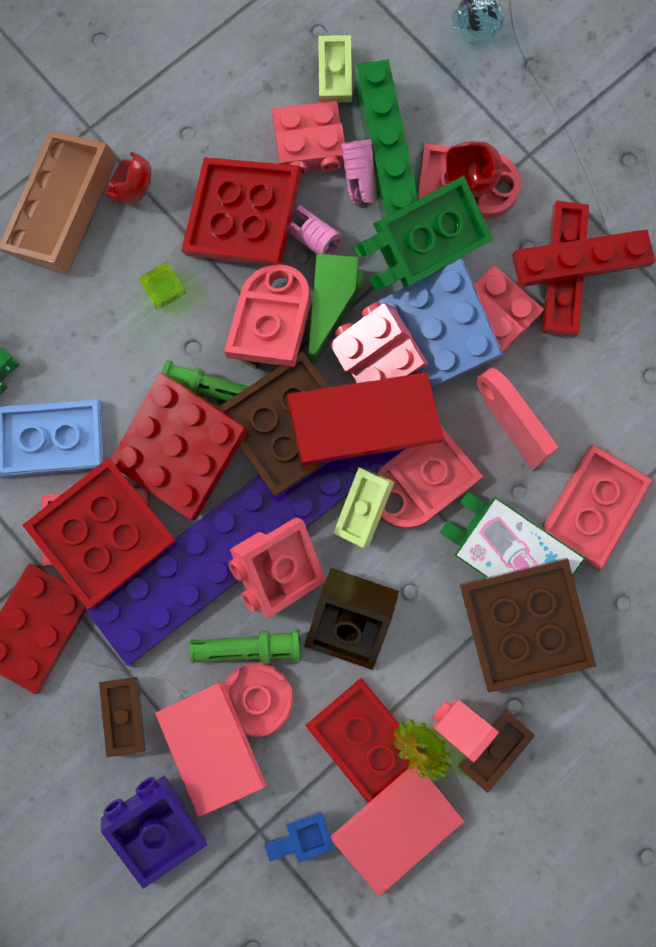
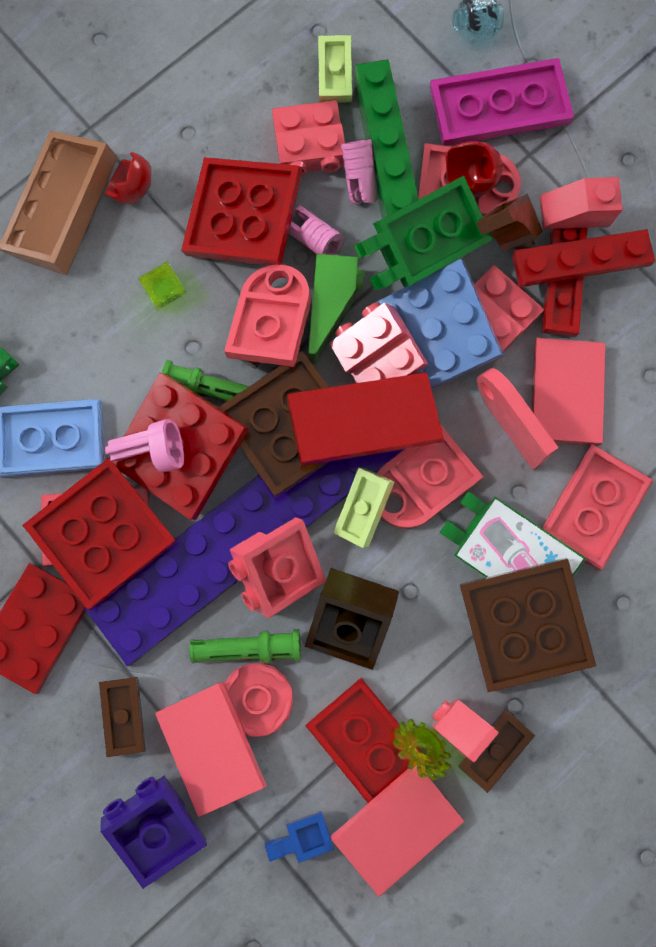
none -> bright pink piece [105,419,184,473]
none -> dark pink plate [429,58,574,146]
none -> reddish brown arch [476,193,543,252]
none -> coral tile [532,338,605,446]
none -> coral slope [540,177,623,229]

